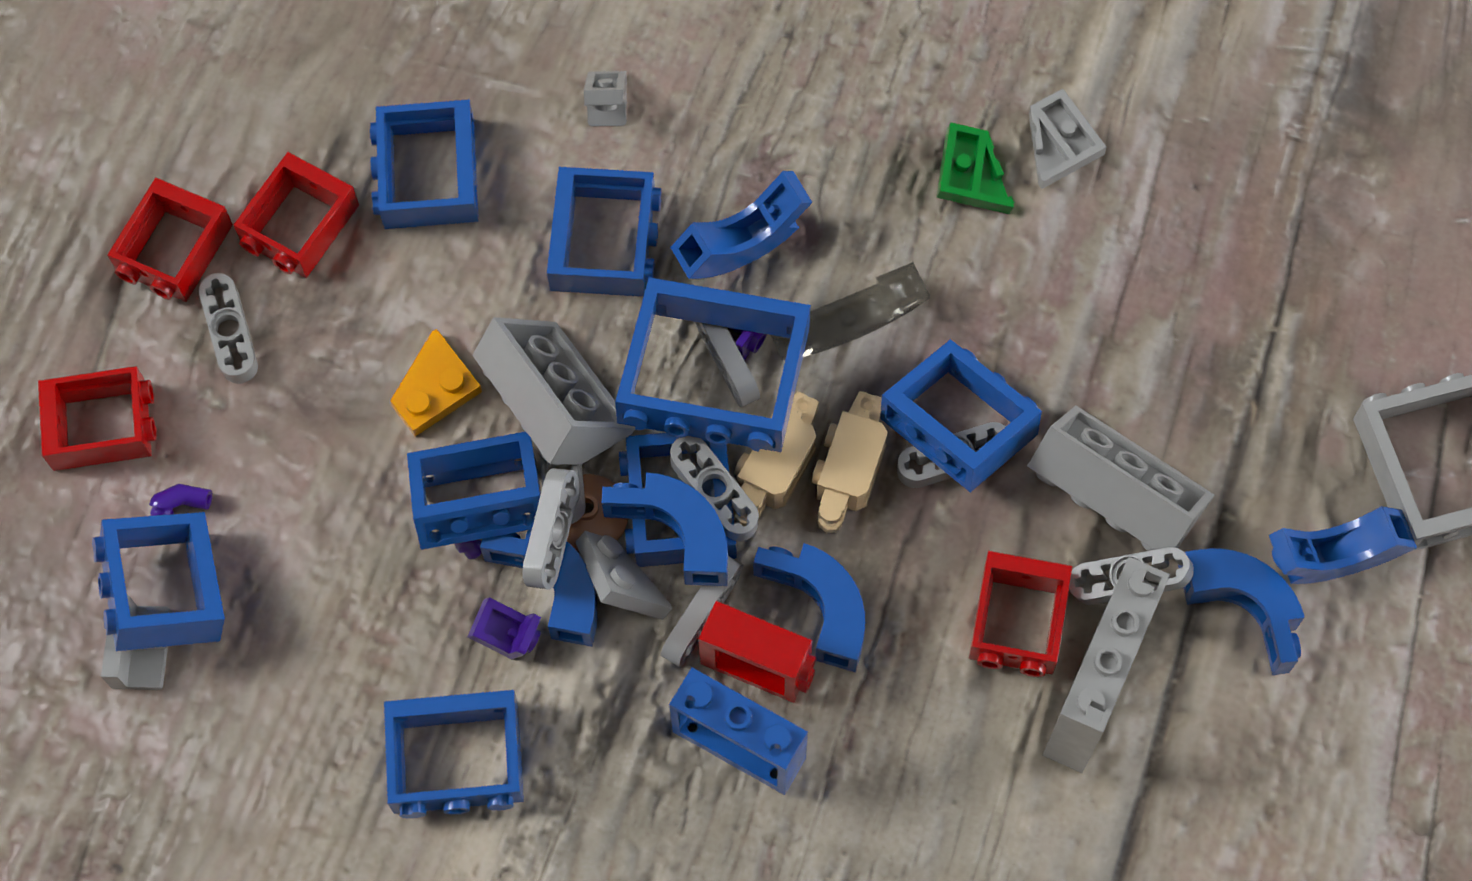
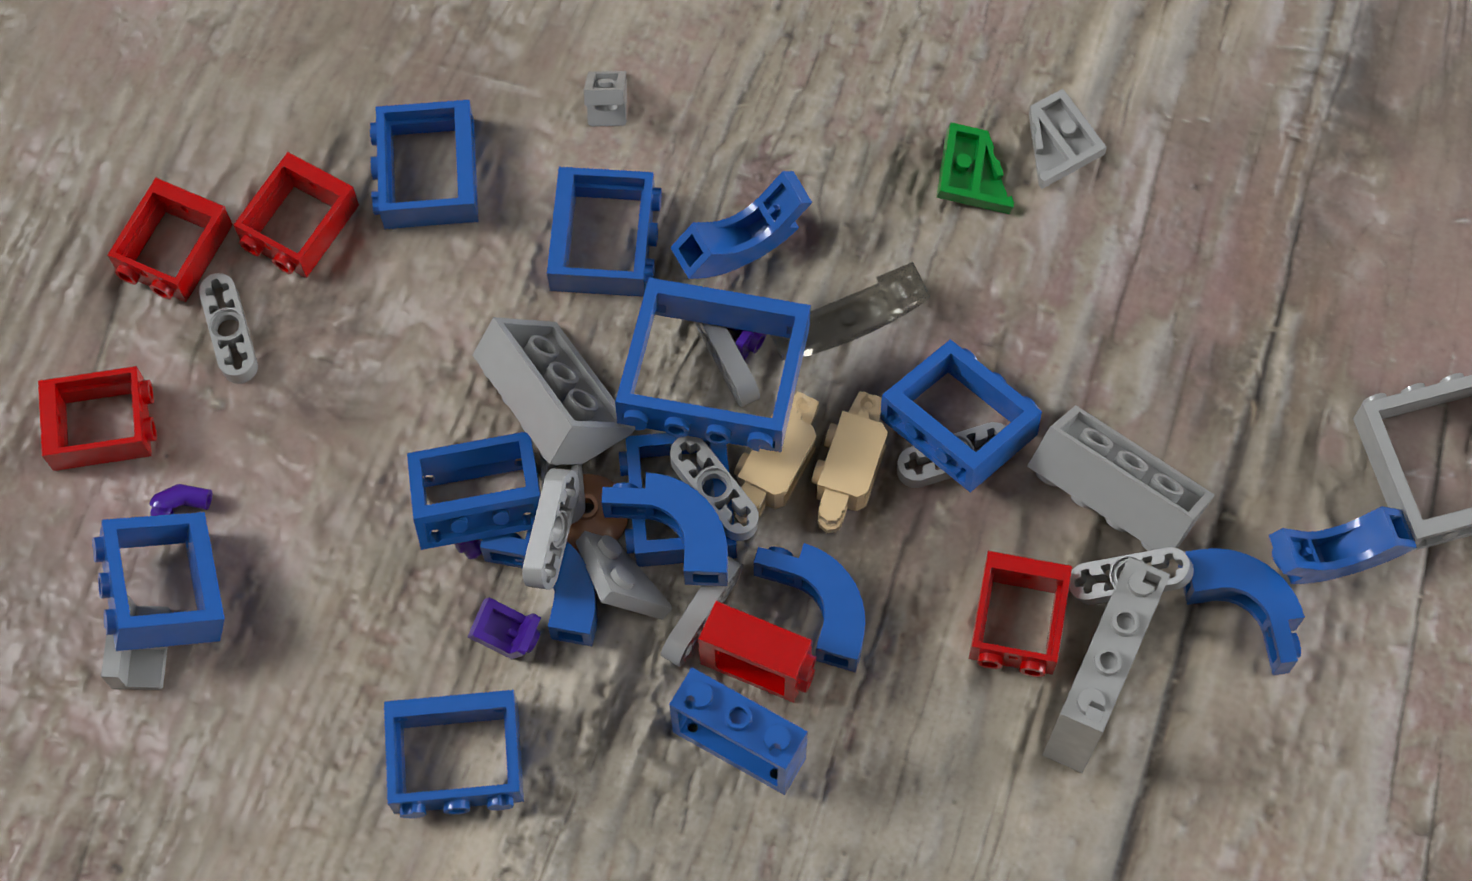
light orange wing [390,329,482,437] -> none

